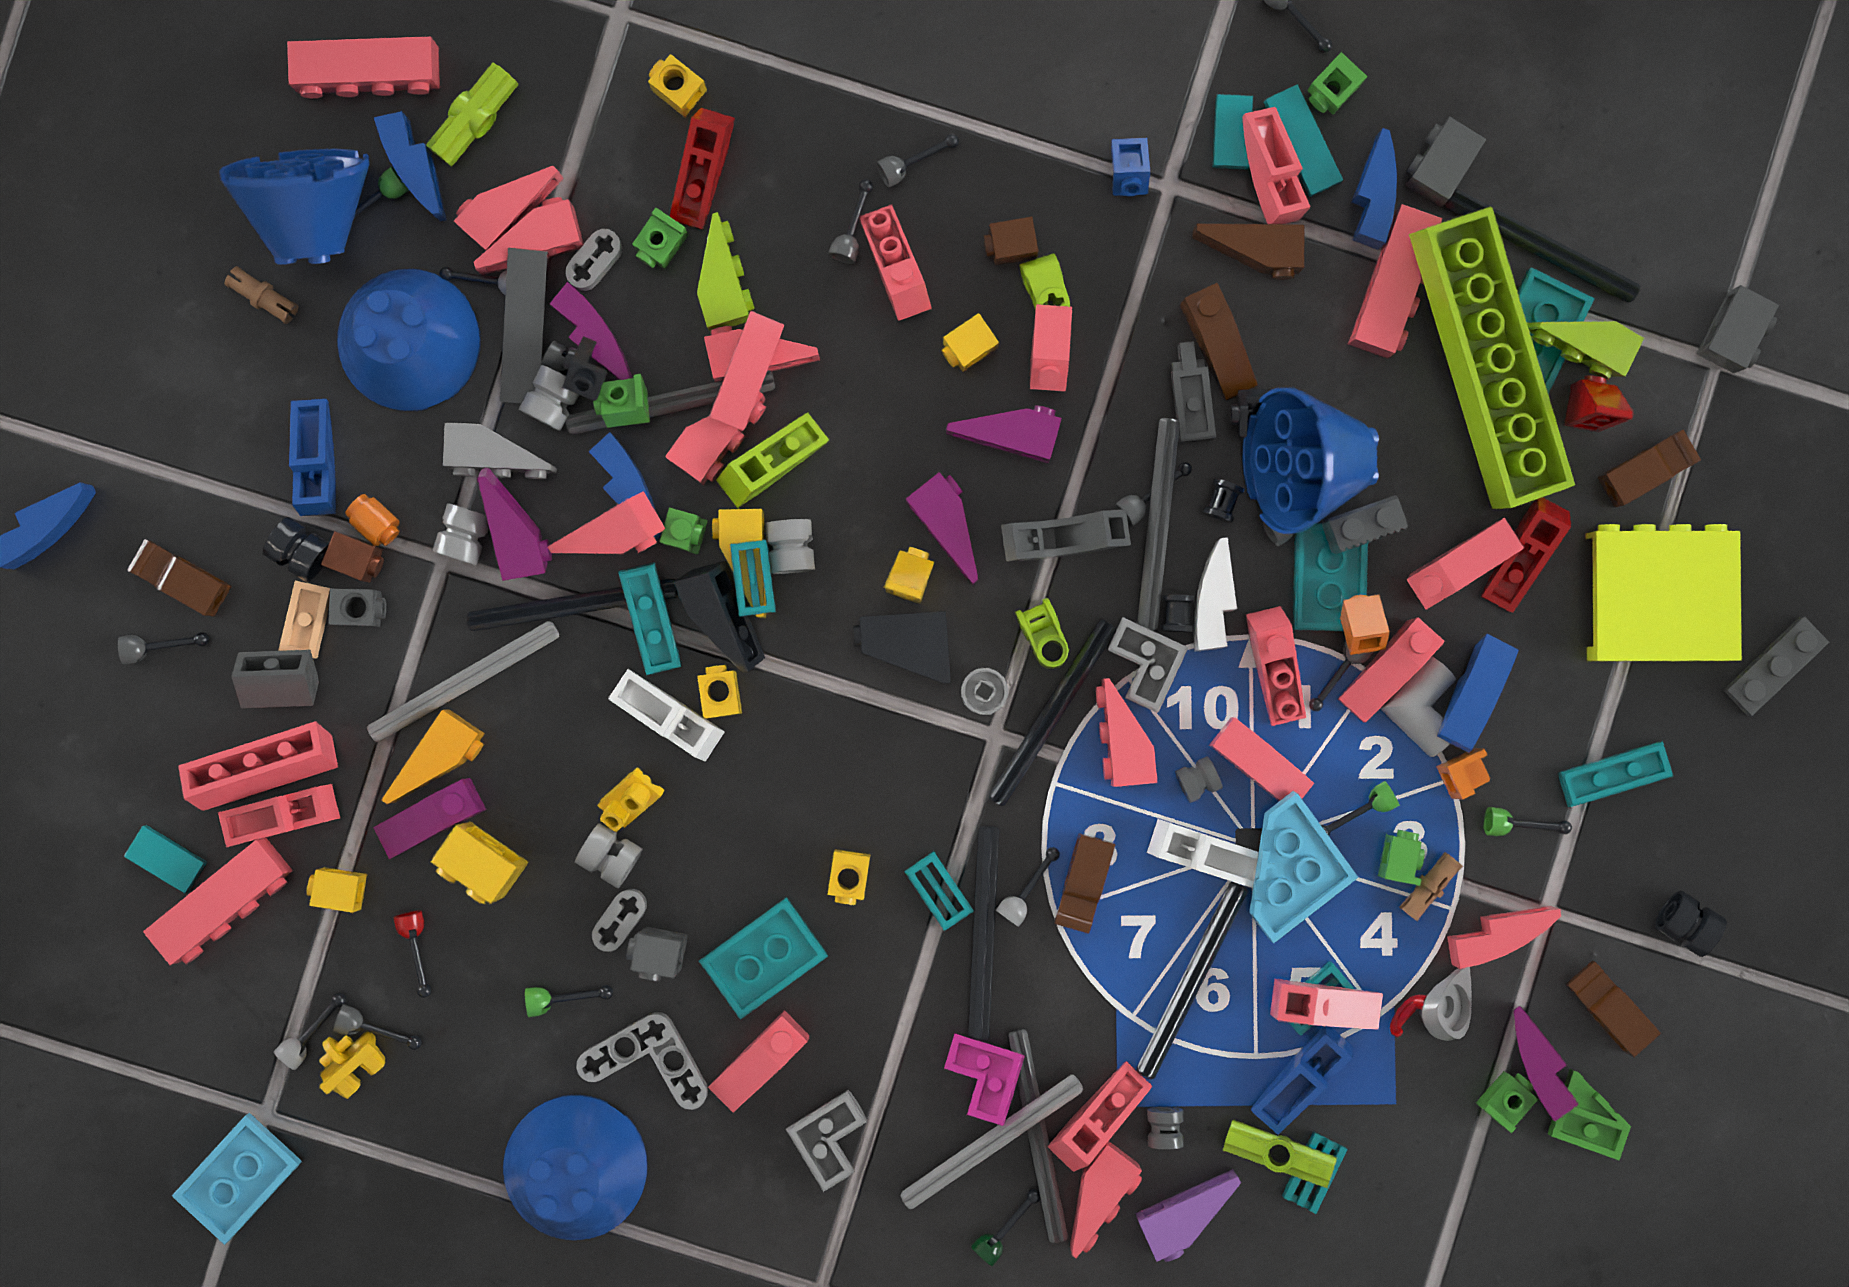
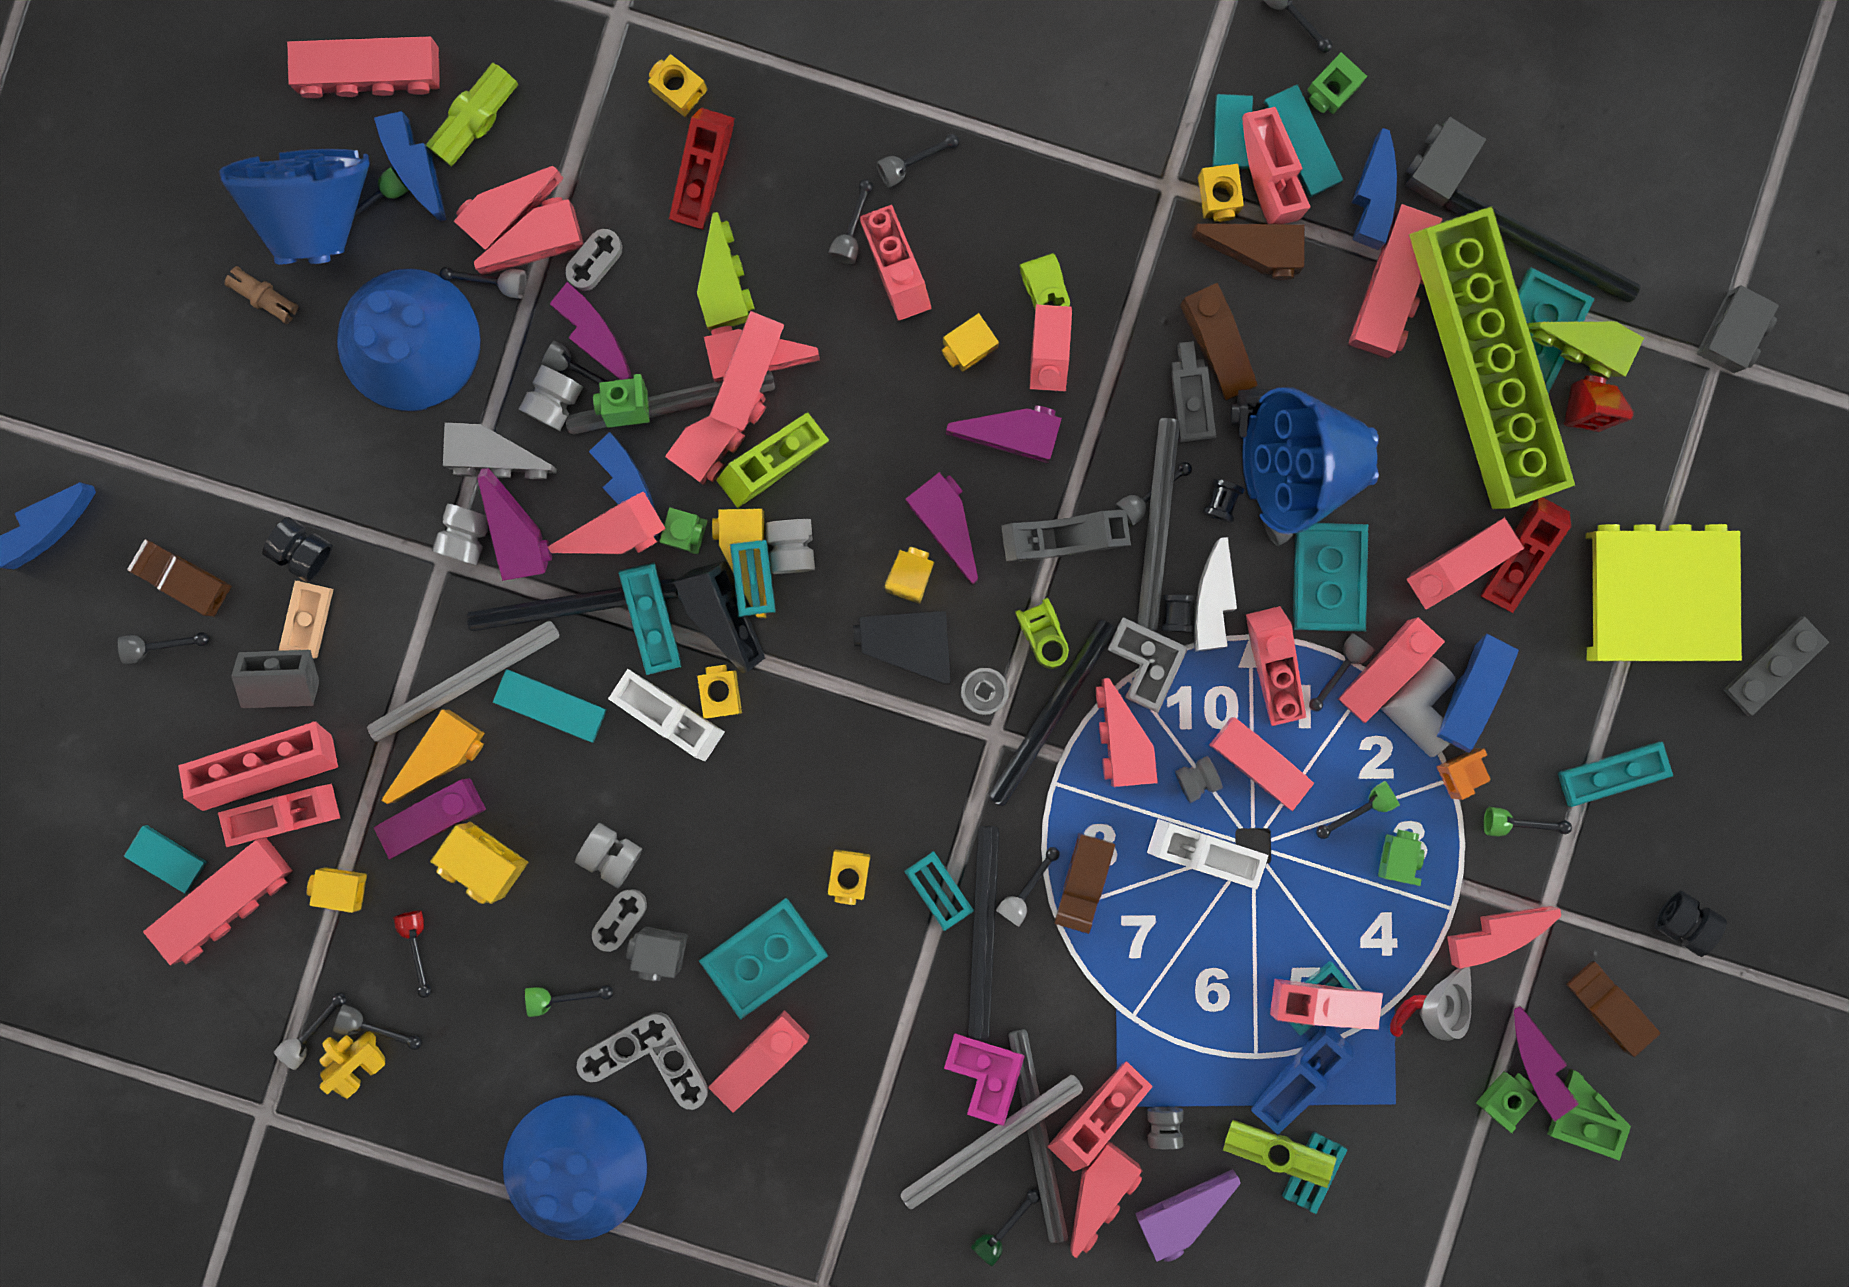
medium azure plate [172,1113,302,1245] -> none
blue slope [289,399,336,516] -> none
copper brick [321,531,384,582] -> none
dark grey brick [329,588,386,627] -> none
orange brick [345,494,400,546] -> none
dark grey sticker [500,248,547,404] -> none
black bracket [562,336,607,401] -> none
yellow hips [597,768,664,832] -> none
bright green brick [632,207,689,269] -> none
light grey brick [786,1090,867,1192] -> none
reddish brown brick [983,216,1038,266] -> none
blue bracket [1111,138,1150,196] -> none
black axle [1137,882,1248,1079] -> none
medium azure plate [1249,791,1359,943] -> none
dark grey brick [1322,495,1408,554] -> none
orange brick [1340,595,1389,655] -> none
medium nougat pin [1399,852,1463,921] -> none
reddish brown piece [1597,429,1701,508] -> none
none -> teal tile [493,669,607,743]
none -> yellow brick [1198,164,1244,222]

